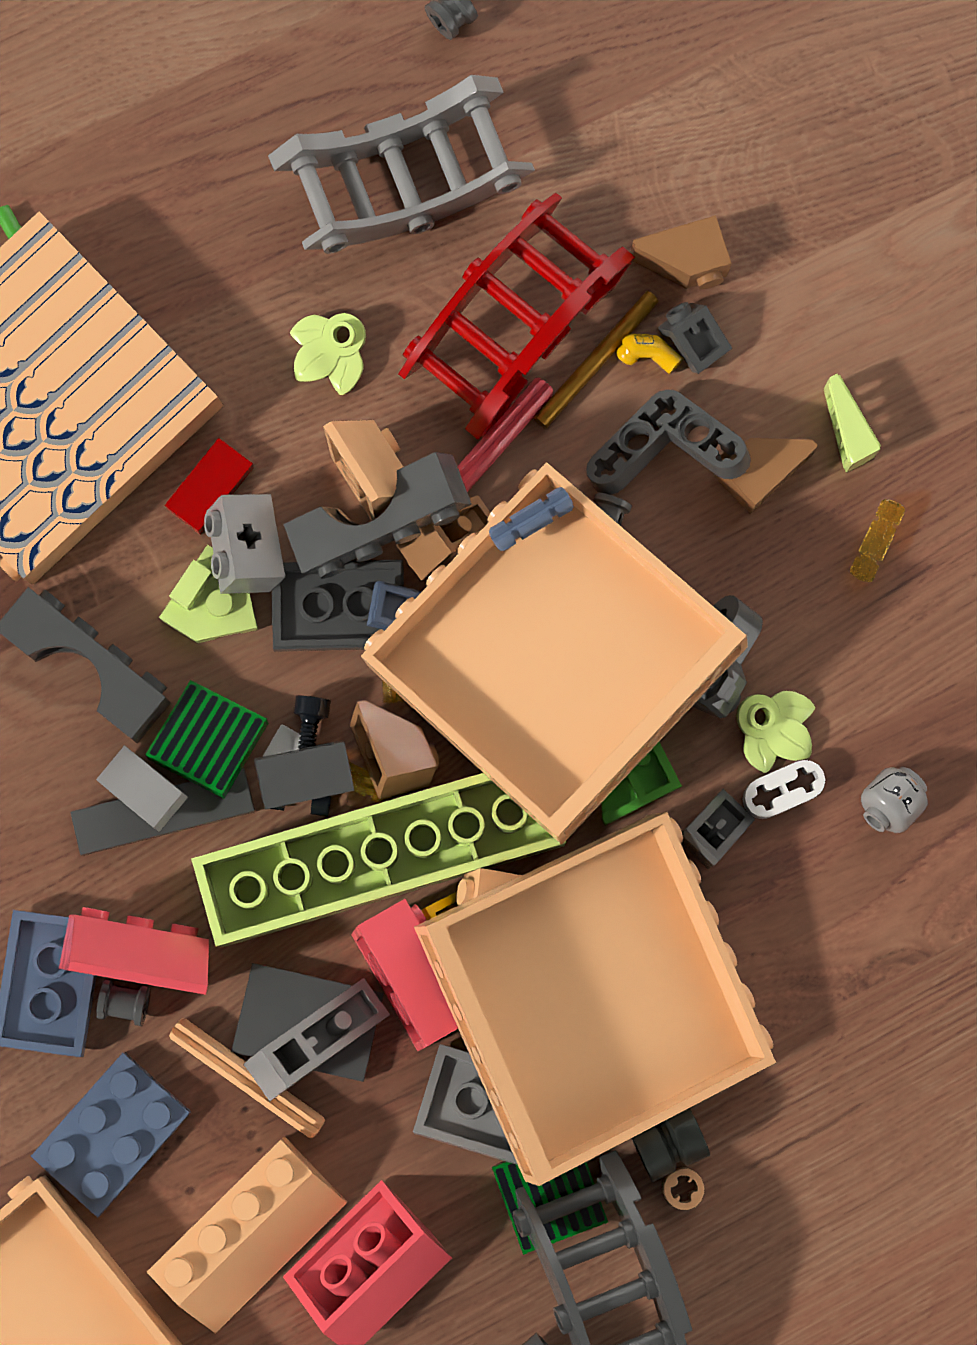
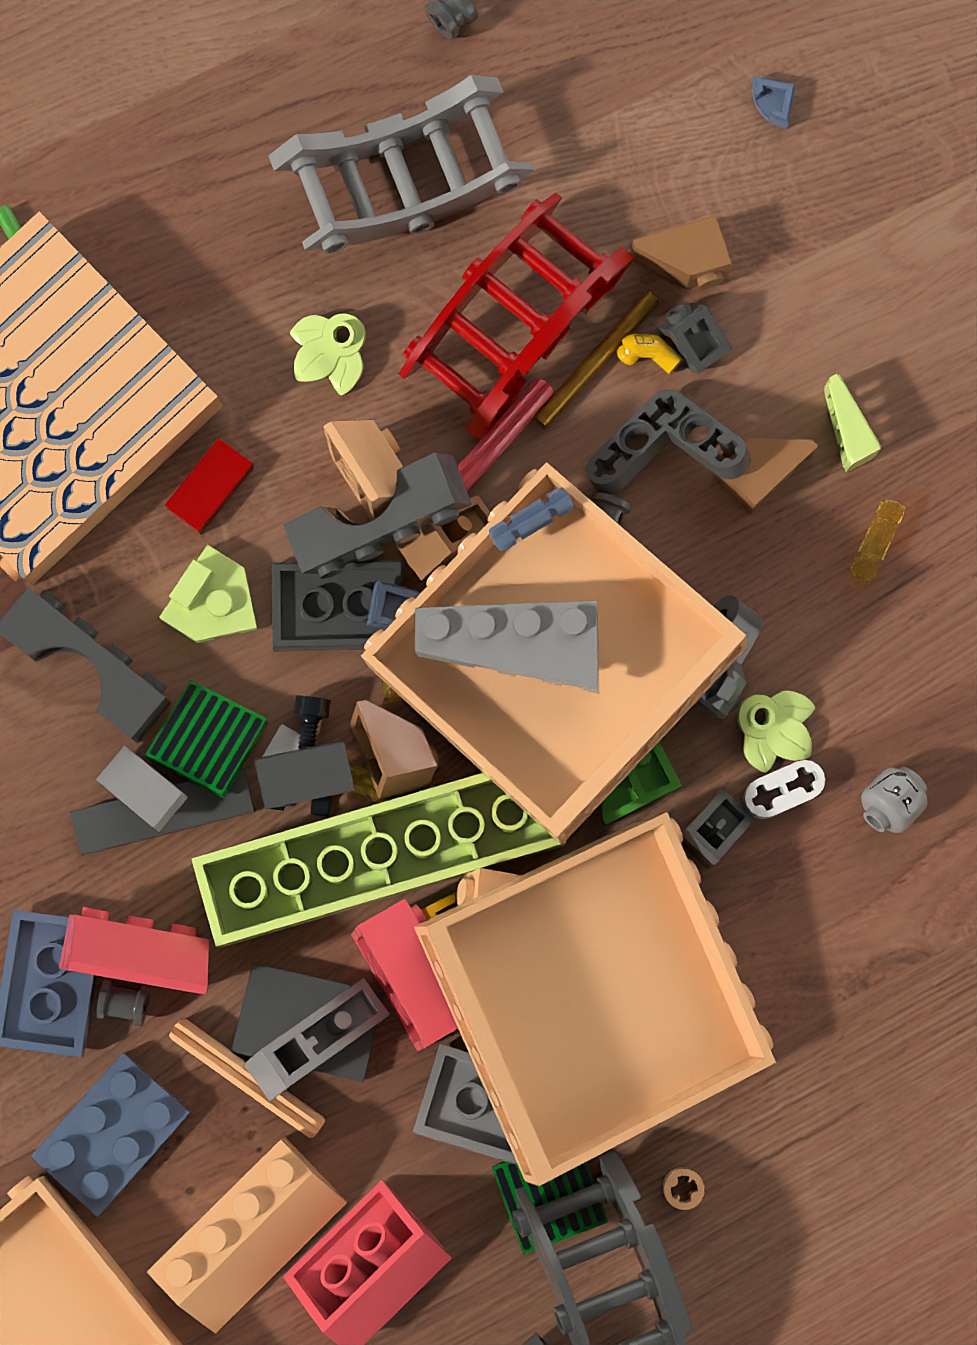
light grey brick [204,494,285,594] -> none
pearl dark grey wheel [632,1108,710,1182] -> none
none -> light grey wing [415,600,599,694]
none -> sand blue tile [752,76,796,129]

